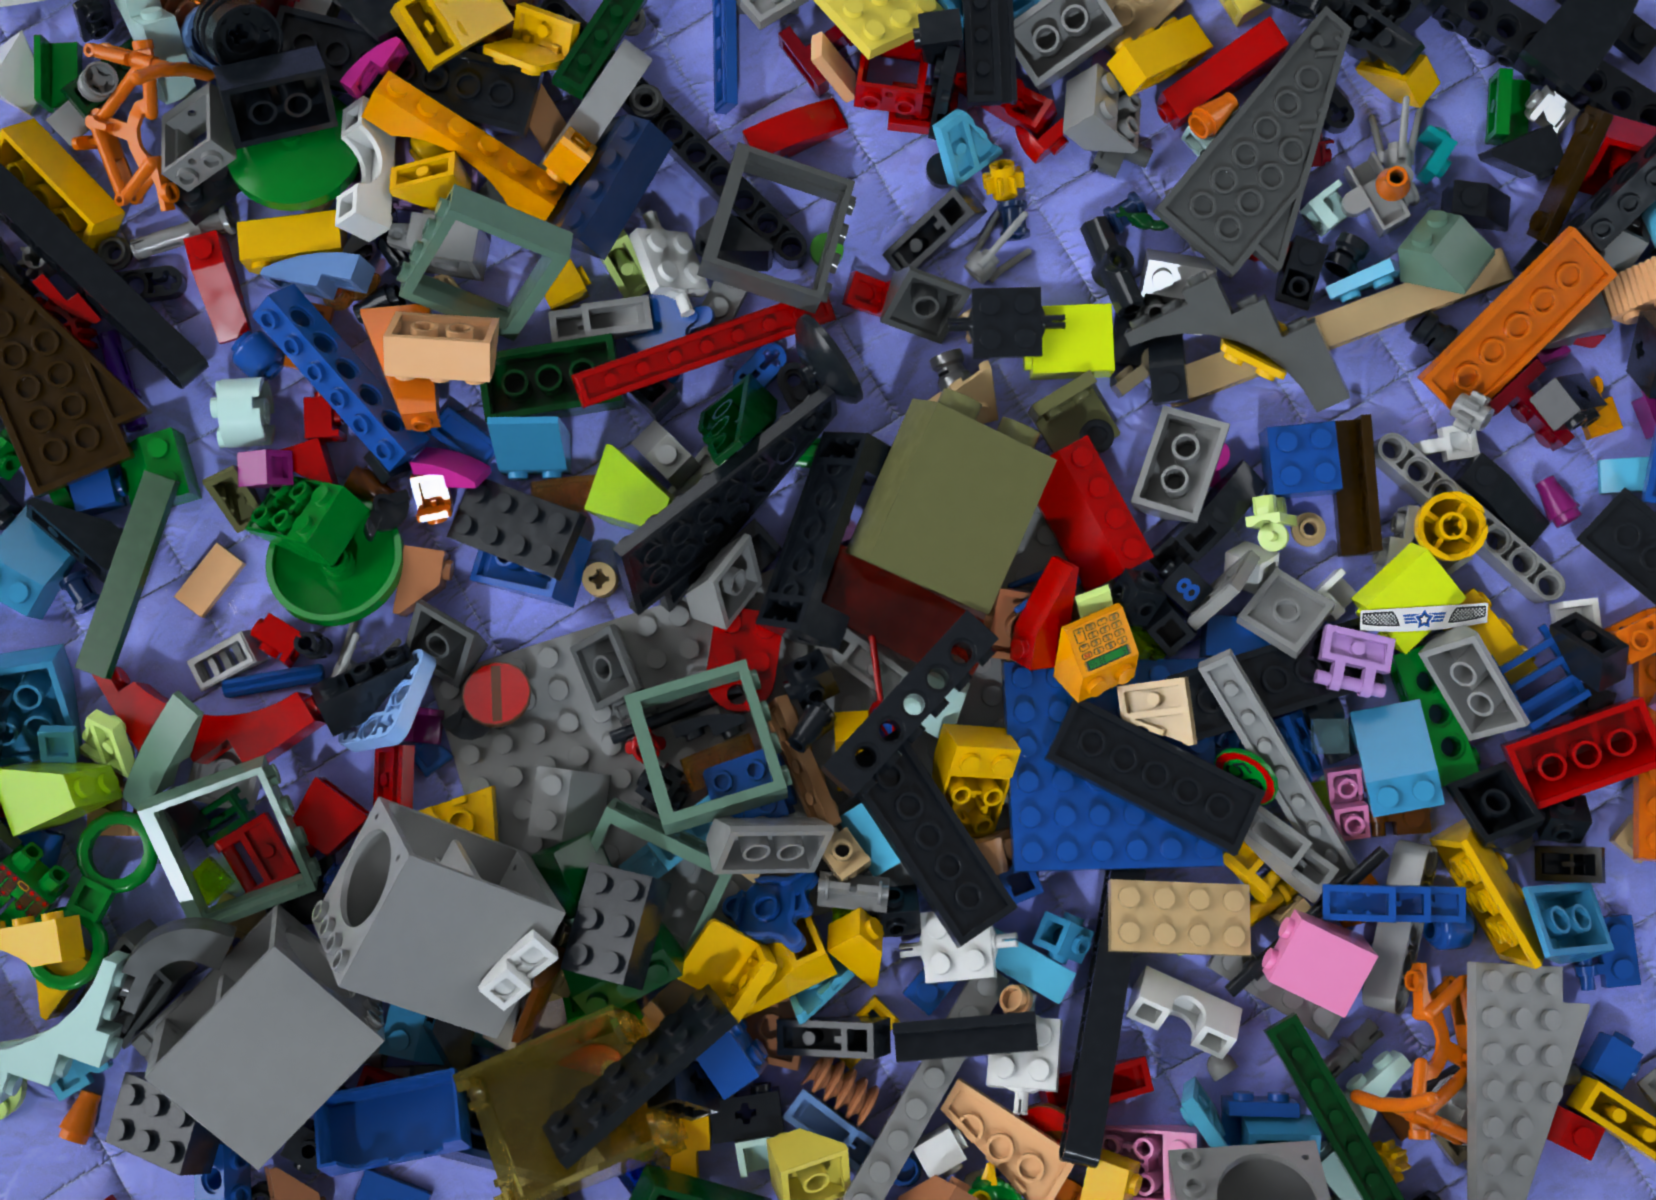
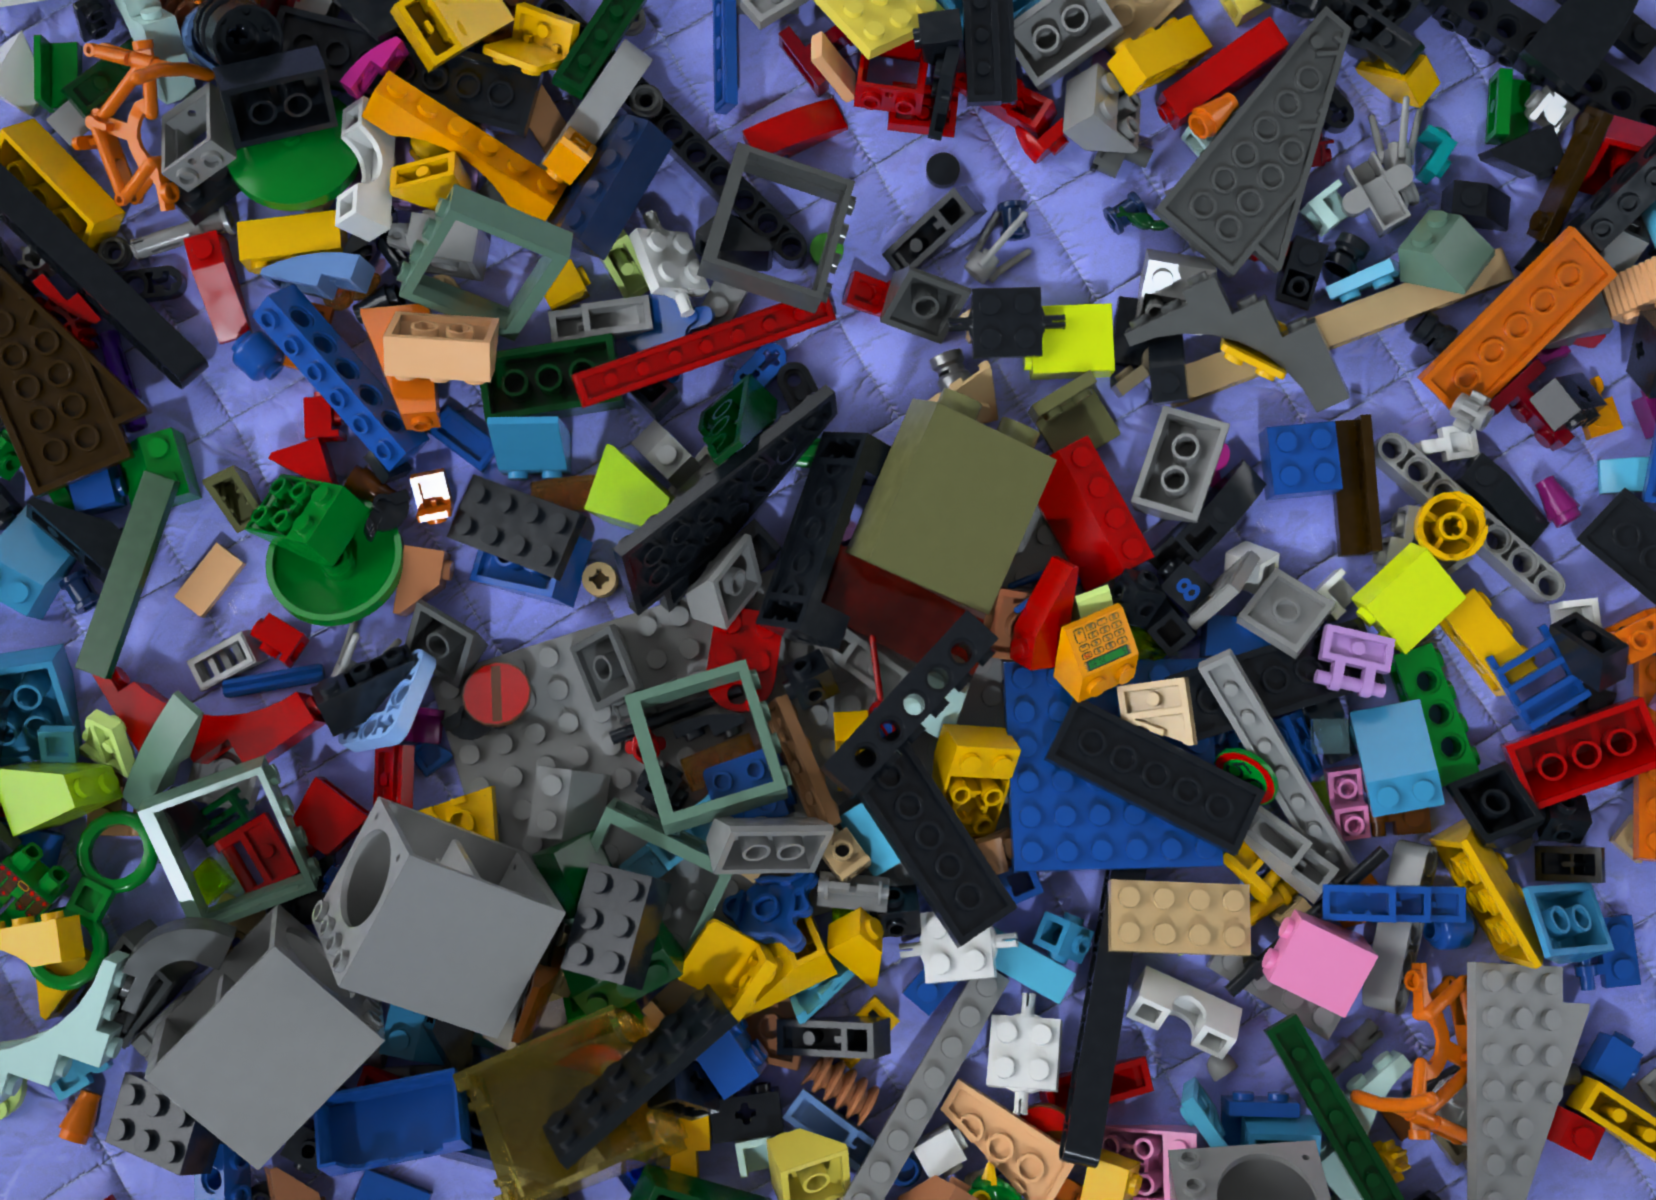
light grey wheel [77,61,119,102] -> none
light aqua brick [210,377,275,448] -> none
magenta panel [237,449,294,488] -> none
black pin [294,631,333,659] -> none
dark pink slope [410,447,492,488] -> none
white slope [478,929,559,1011] -> none
black cone [788,701,836,753] -> none
black dish [795,314,863,404] -> none
black fence [892,1011,1038,1063] -> none
medium azure wing [932,108,1003,187] -> none
yellow gear [982,159,1025,201] -> none
light nougat plate [999,984,1033,1014] -> none
black tile [1079,419,1114,454] -> none
black piece [1080,216,1146,318] -> none
yellowish green hips [1245,494,1297,552] -> none
tan plate [1291,512,1326,547] -> none
white sticker [1360,603,1488,632] -> none
orange cone [1375,166,1411,201] -> none
light grey slope [1418,625,1530,741] -> none

